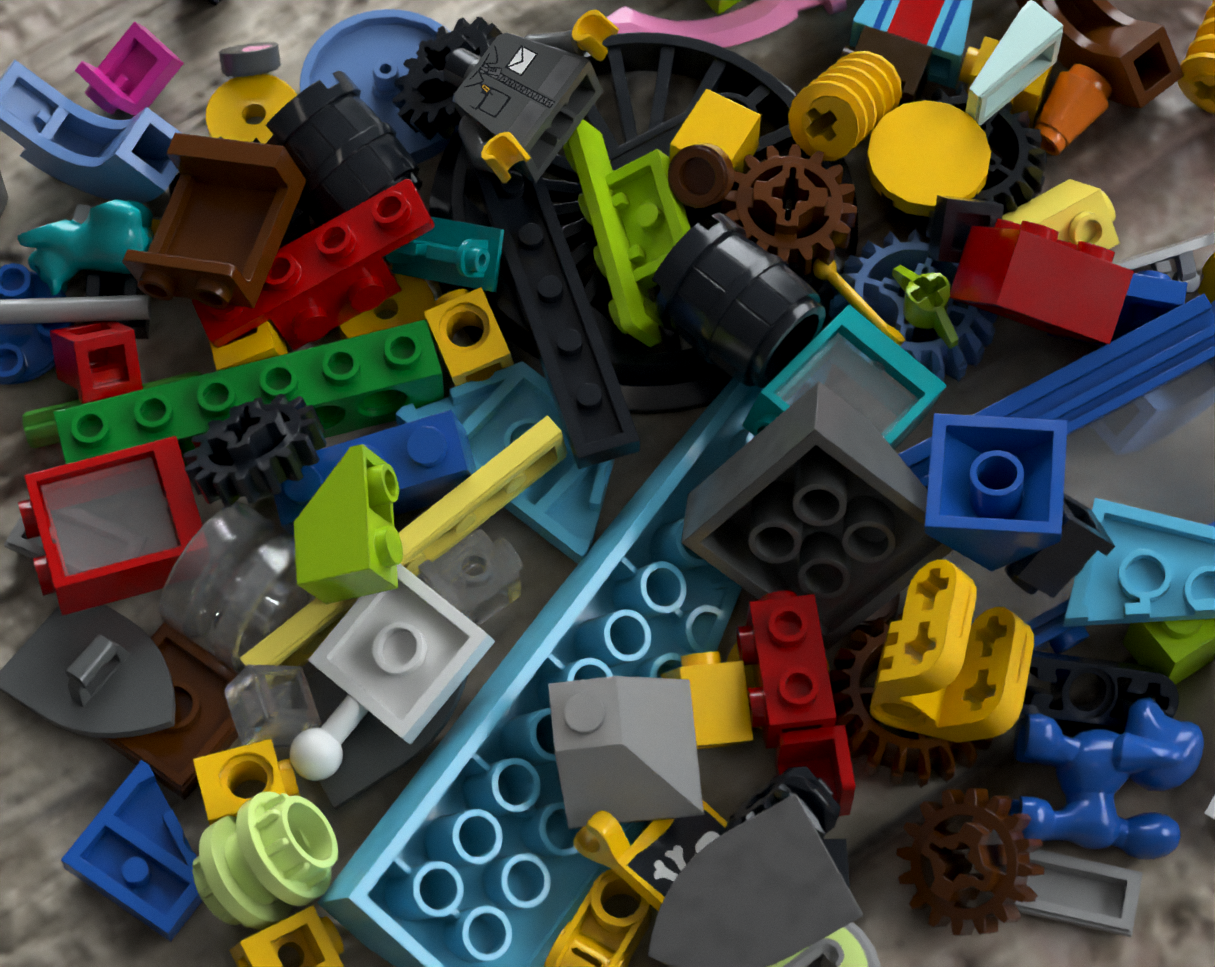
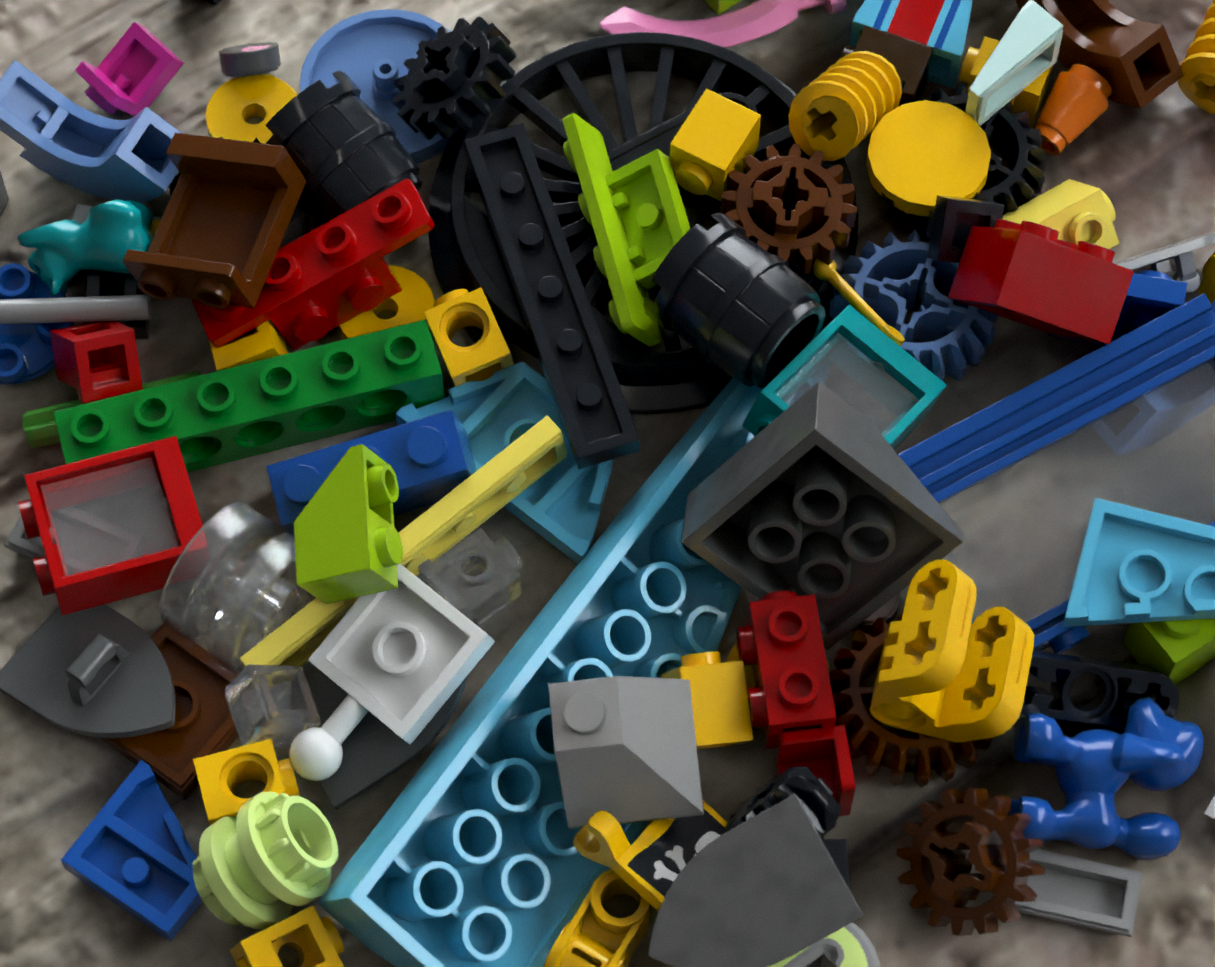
black gear [184,394,327,507] -> none
teal hinge [383,217,504,292] -> none
dark grey torso [443,9,619,183] -> none
reddish brown tile [668,143,735,208] -> none
lime piece [892,264,959,349] -> none
blue slope [925,413,1068,572] -> none
black brick [1004,493,1115,599] -> none

